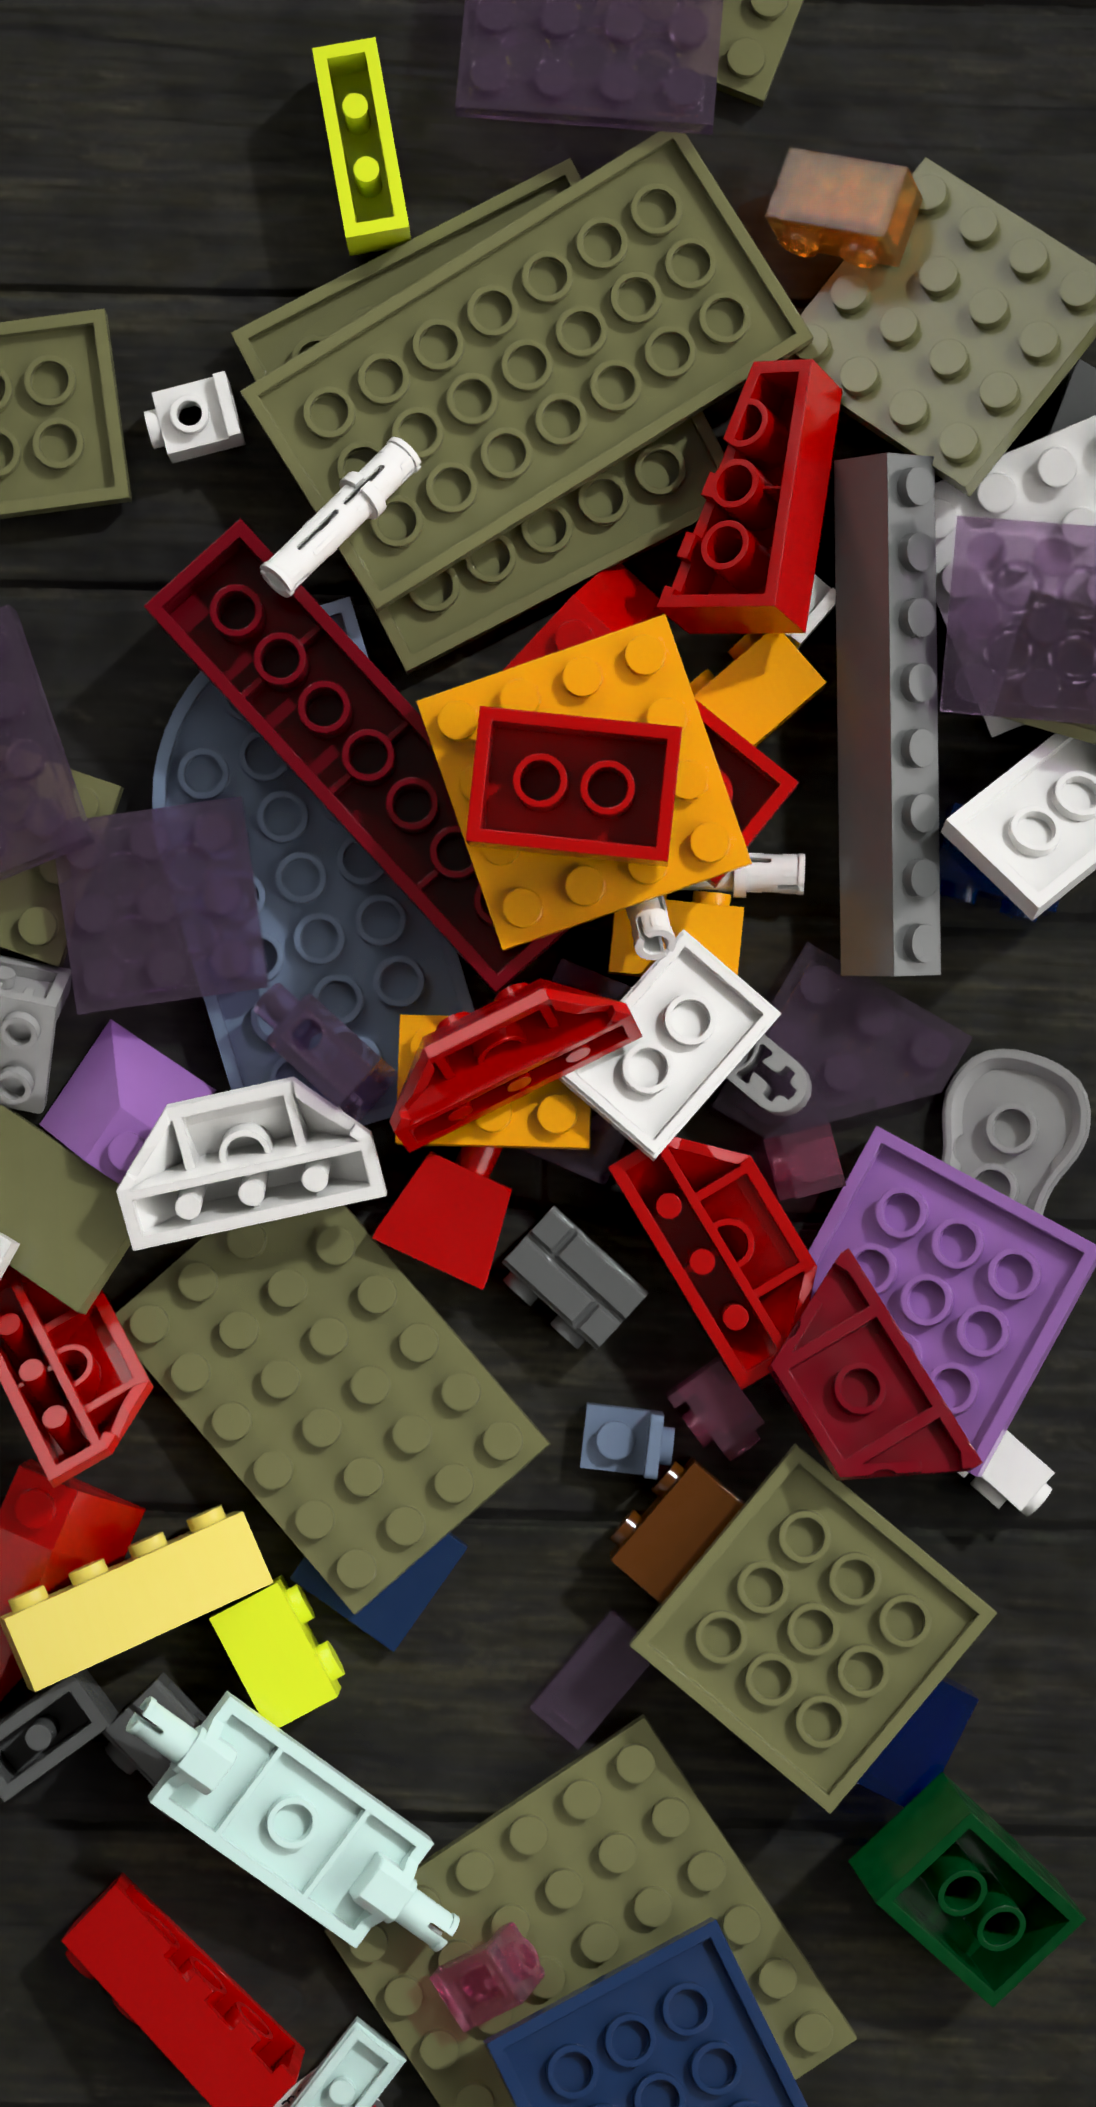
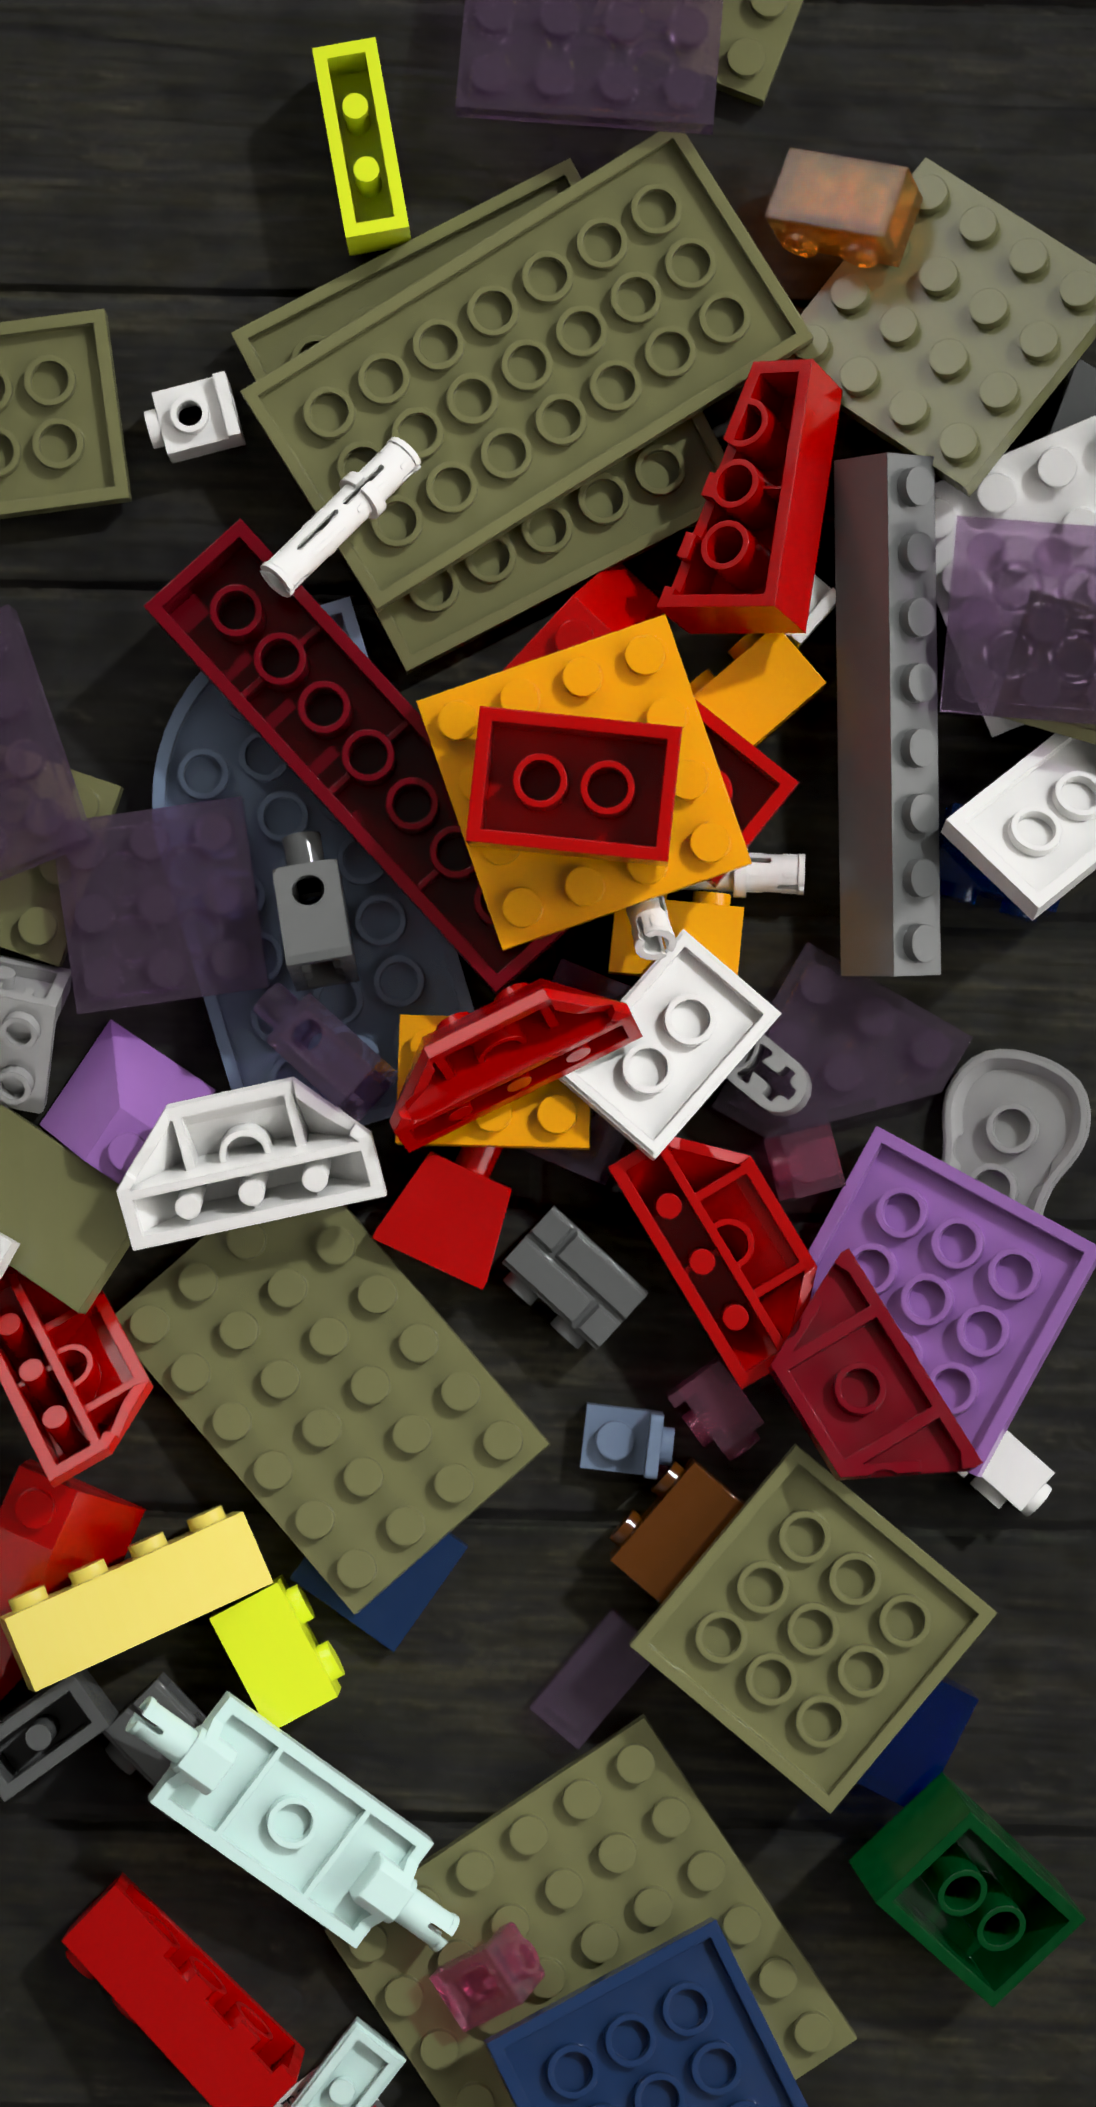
none -> dark grey torso [272,831,360,992]

